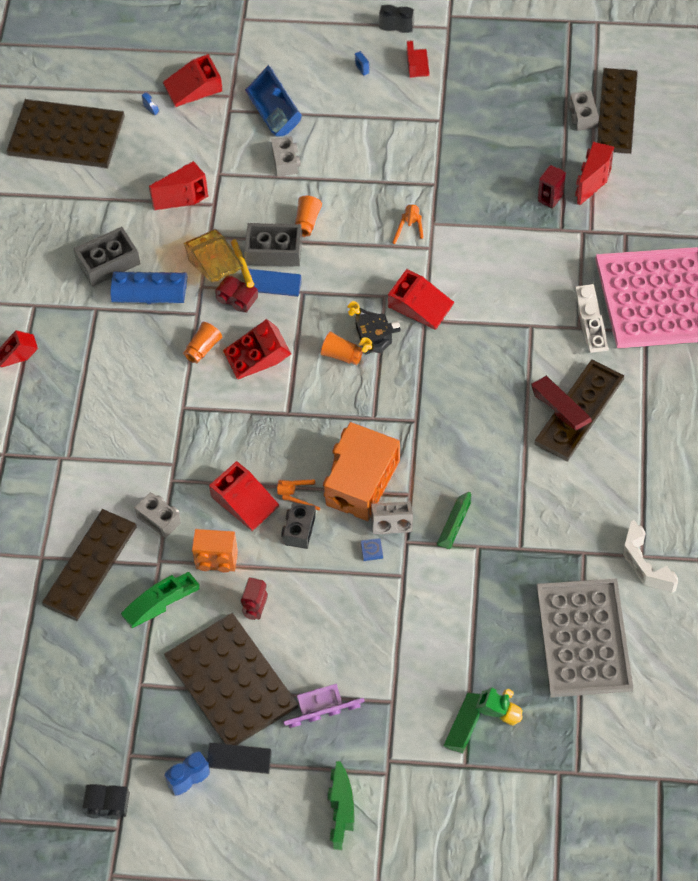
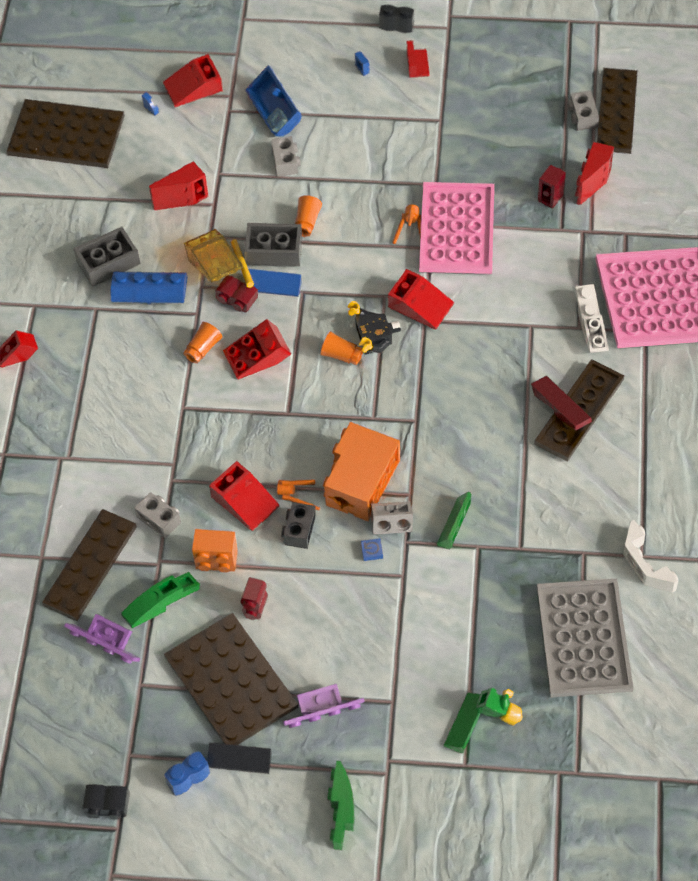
none -> medium lavender bracket [64,614,141,664]
none -> bright pink plate [419,182,494,274]

